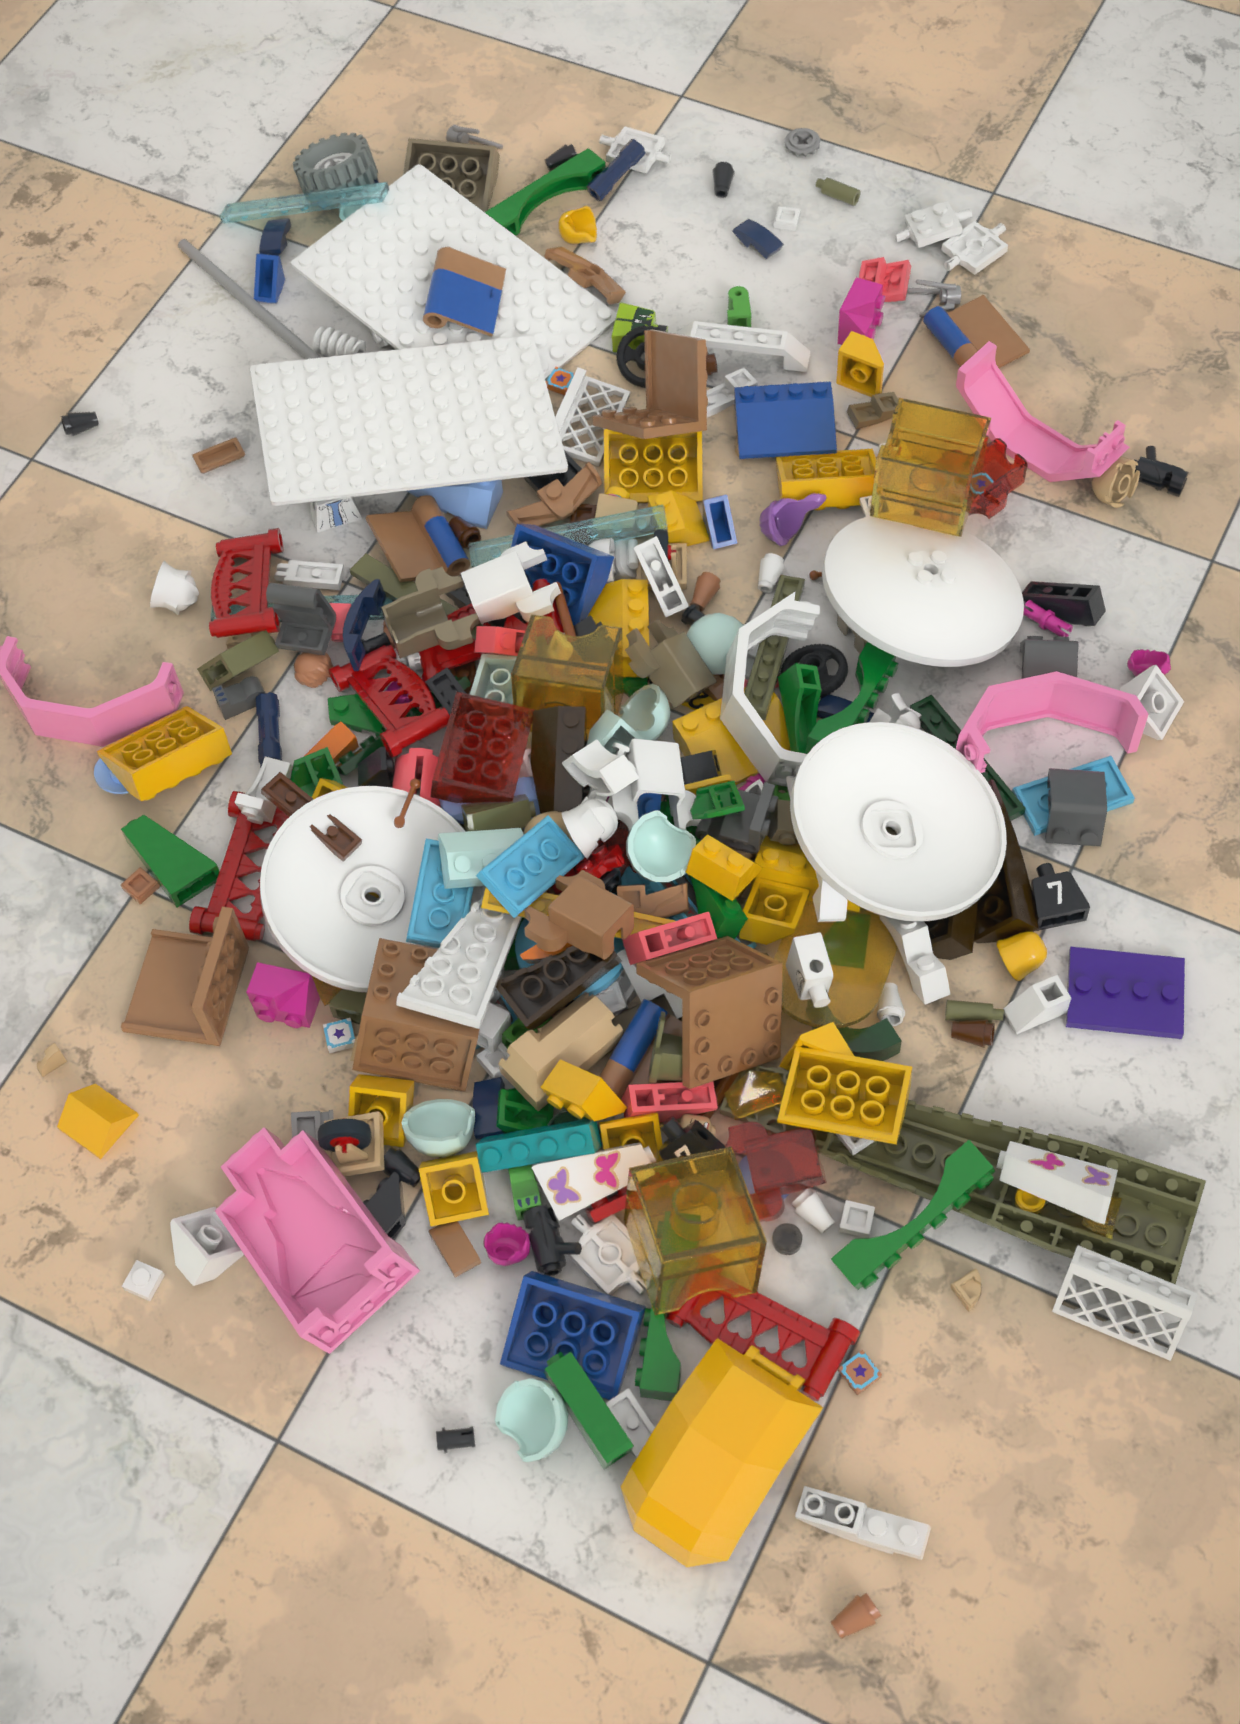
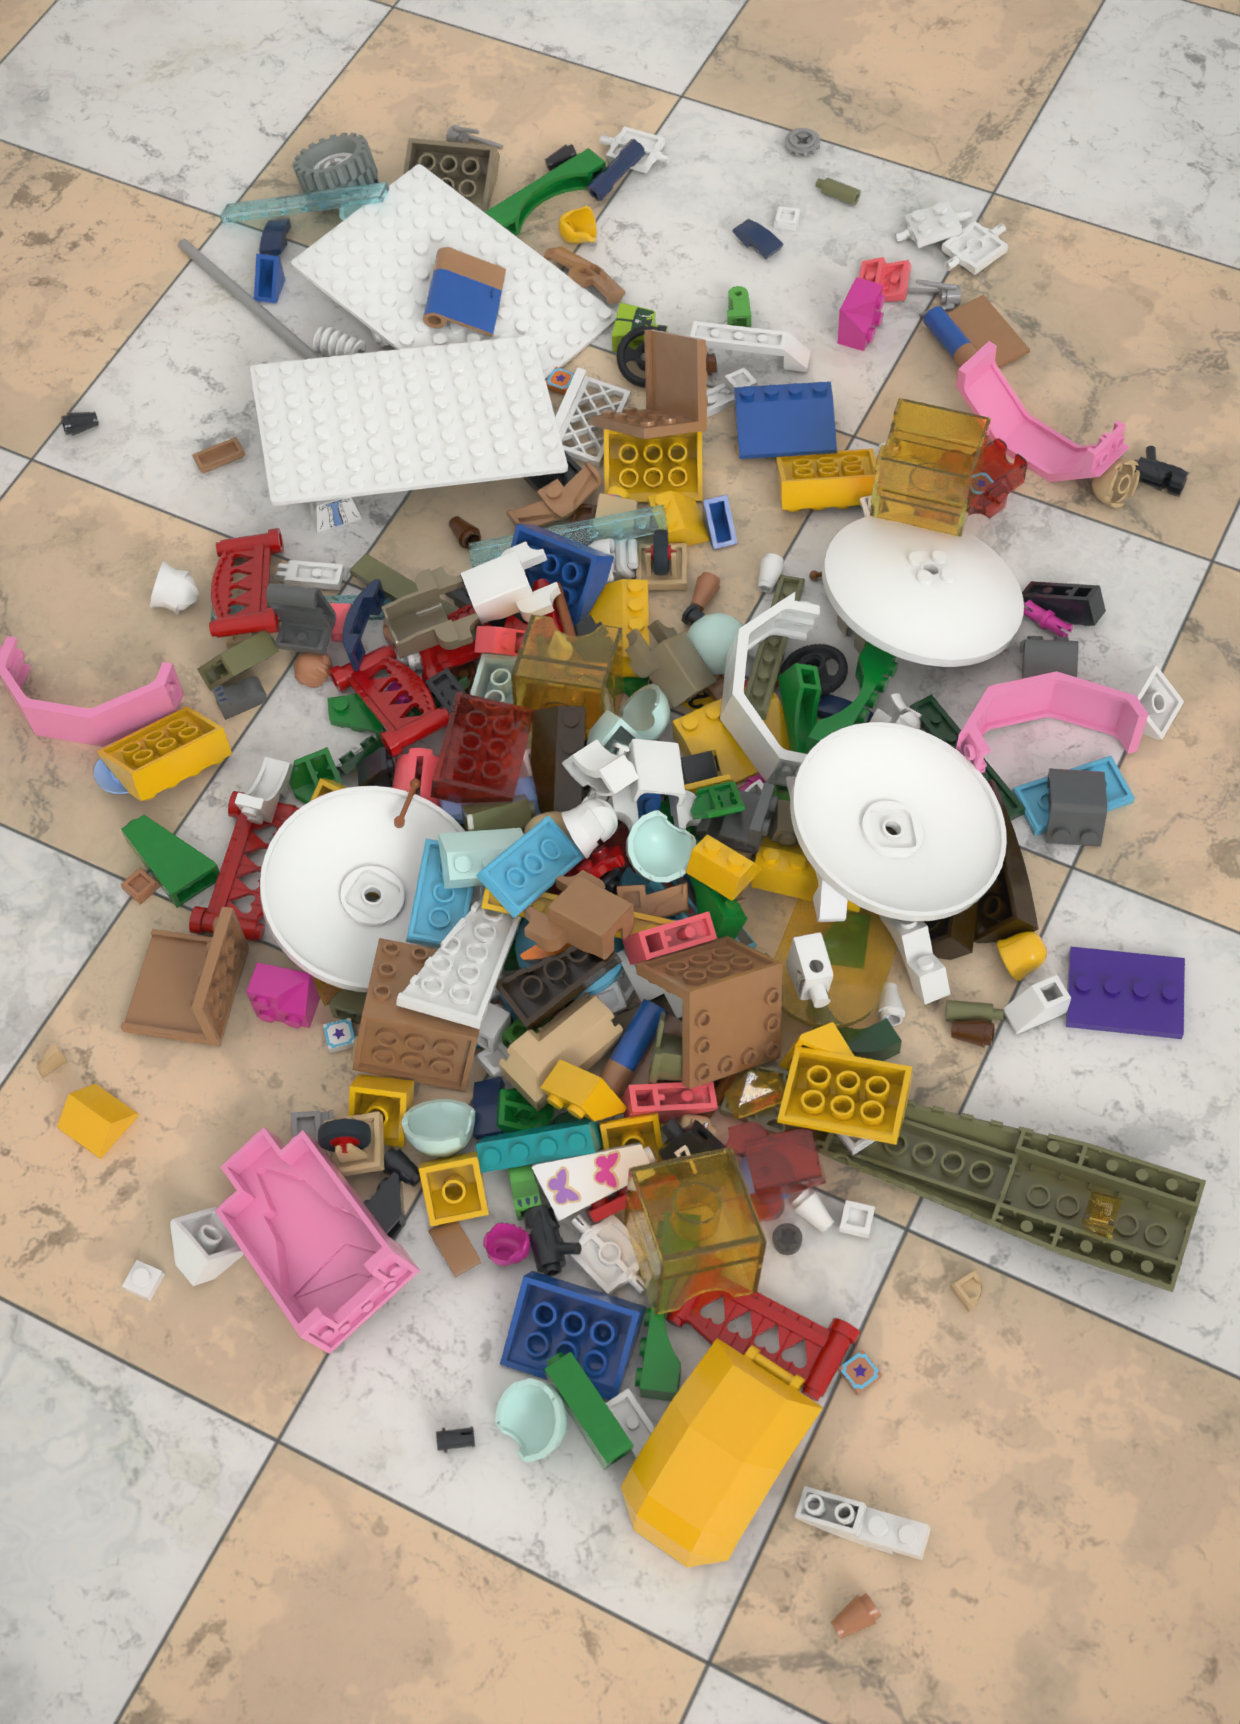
dark blue axle [256,692,282,768] -> none
reddish brown tile [261,772,362,862] -> none
orange slope [305,722,359,764] -> none
black pin [361,632,391,654] -> none
medium nougat door [365,495,470,582] -> none
light blue wedge [407,480,503,529] -> none
white slope [633,536,689,617] -> none
black cone [712,162,735,198] -> none
yellow slope [739,877,810,945] -> none
medium lavender piece [759,493,826,546] -> none
green arch [831,1140,995,1290] -> none
yellow slope [836,331,884,397] -> none
dark tan slope [847,392,904,429] -> none
white slope [997,1141,1118,1224] -> none
yellow tile [1015,1188,1046,1214] -> none
black torso [1030,863,1090,931] -> none
white fence [1052,1245,1197,1361] -> none
dark pink hair [1127,649,1171,676] -> none

